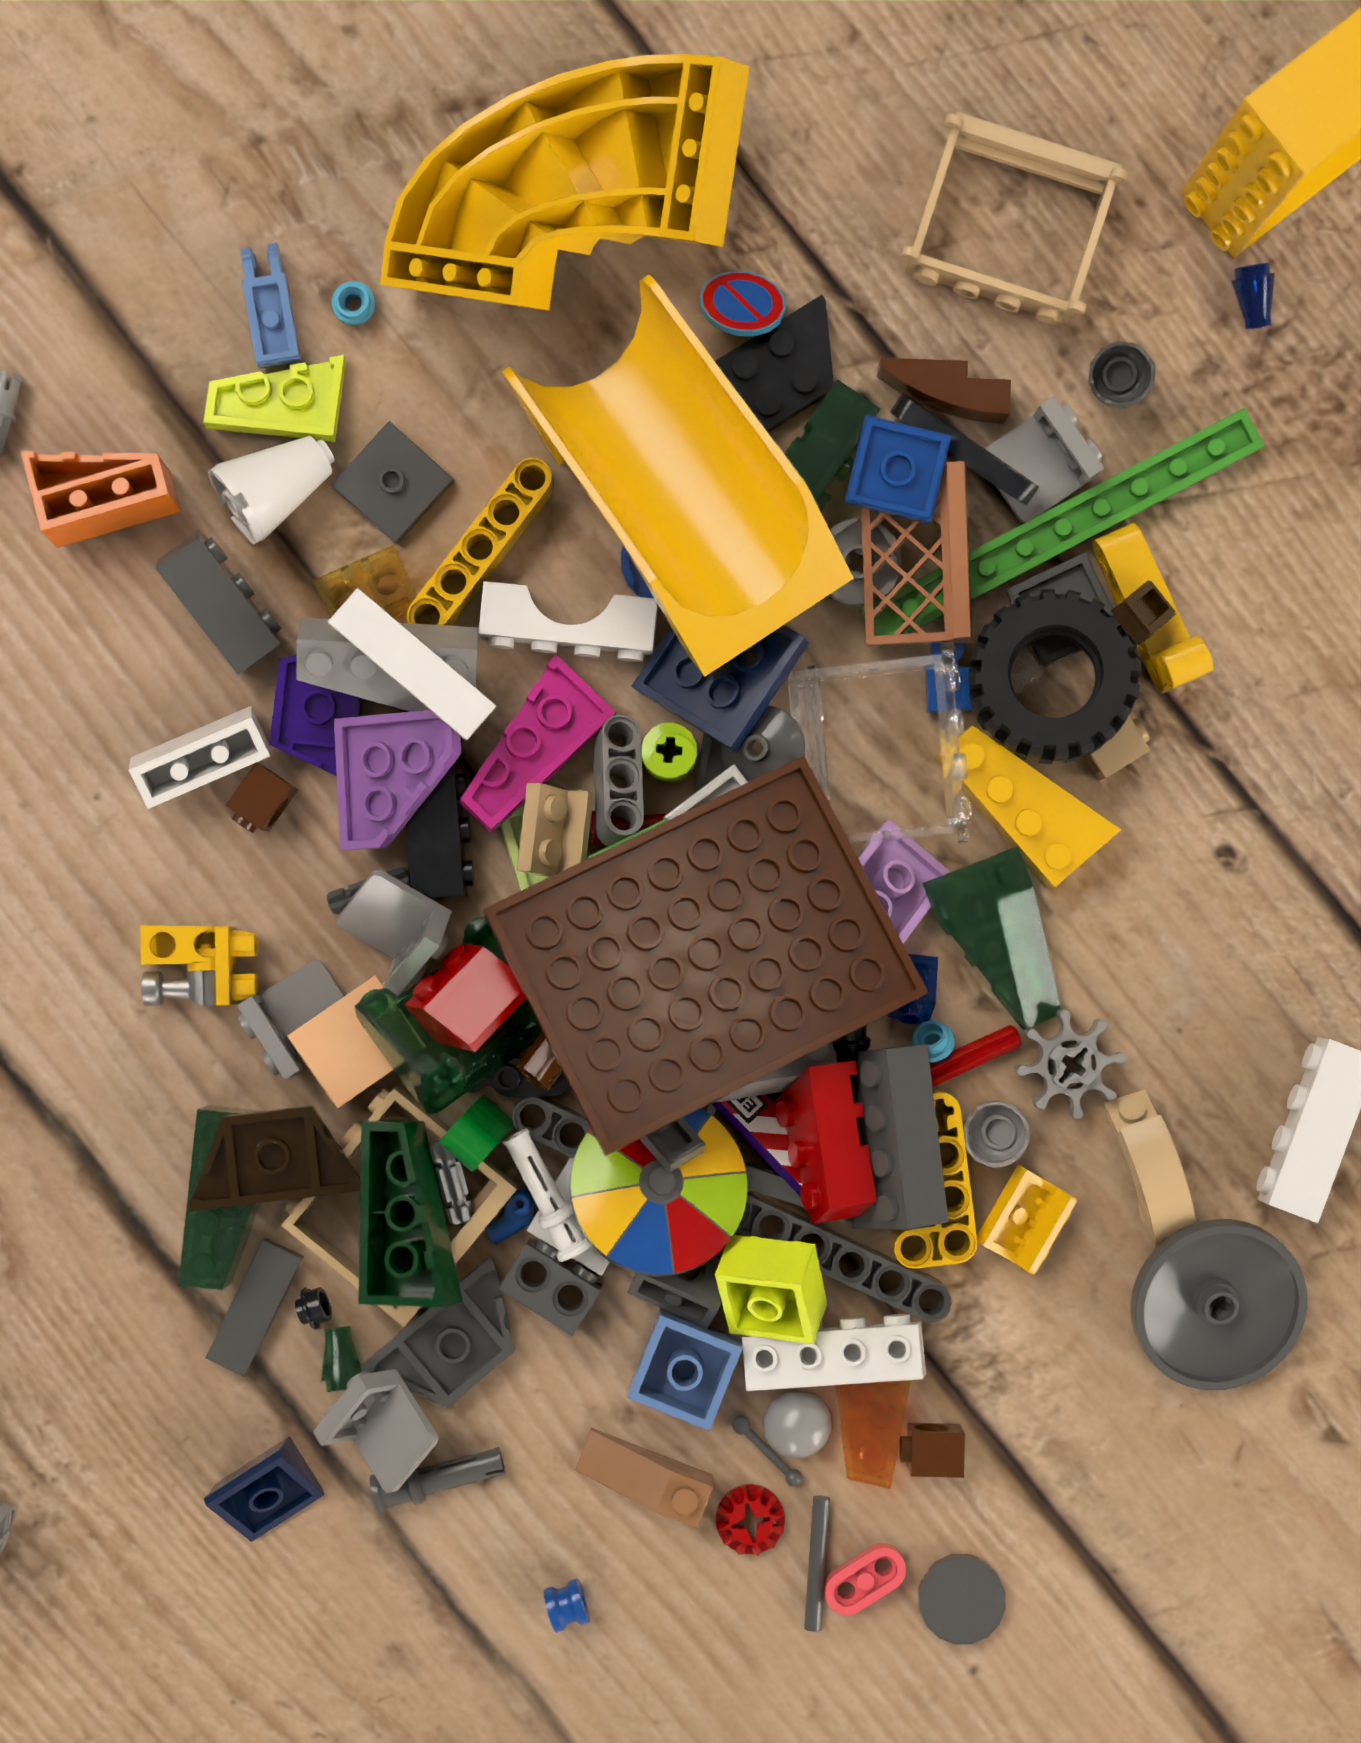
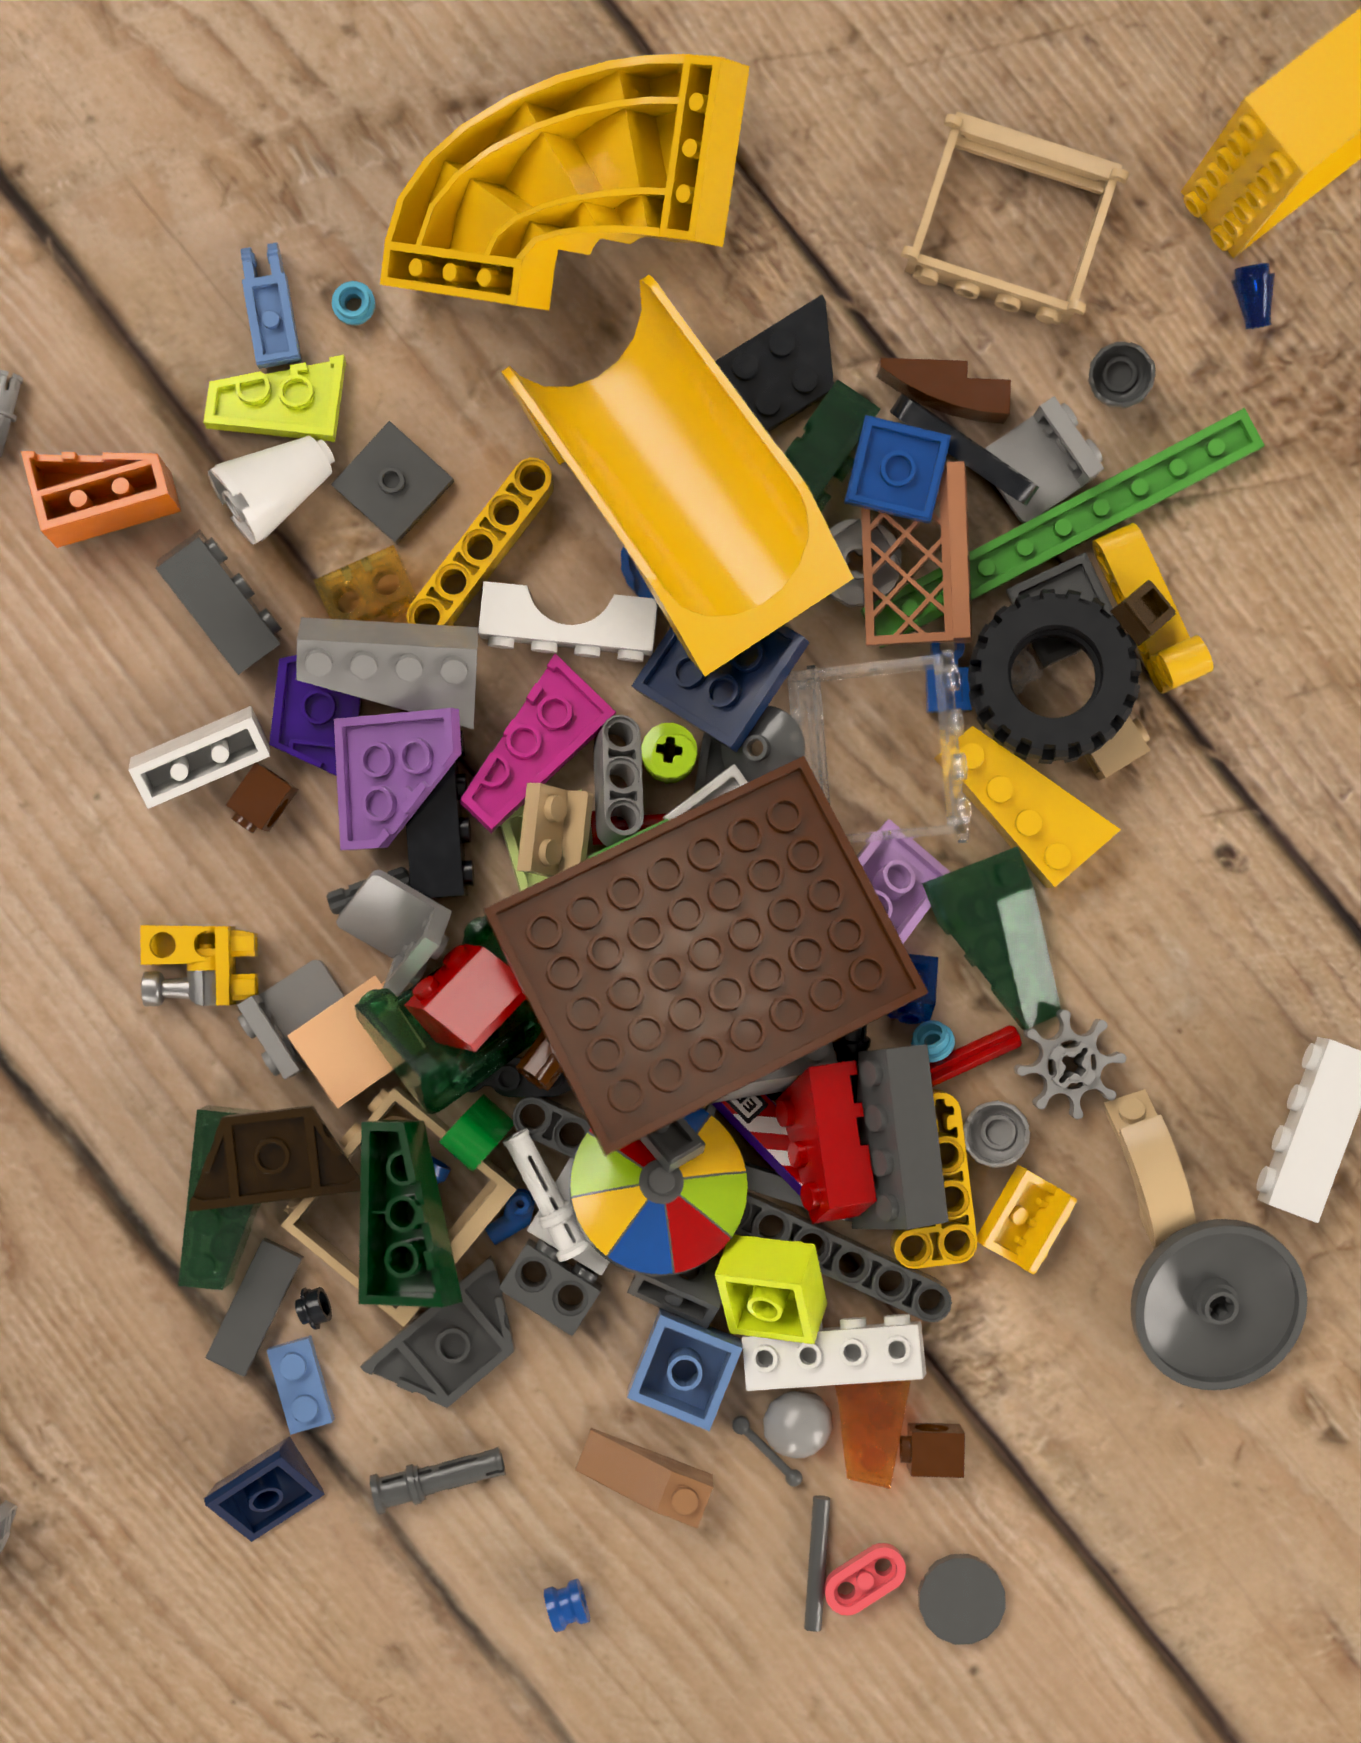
light grey bracket [313,1369,438,1493] -> none
clear green cone [321,1326,363,1392] -> none
white tile [328,588,496,741] -> none
dark grey axle [429,1139,474,1225] -> none
piece [700,271,786,336] -> none
red gear [715,1484,785,1556] -> none
none -> medium blue plate [266,1335,335,1435]

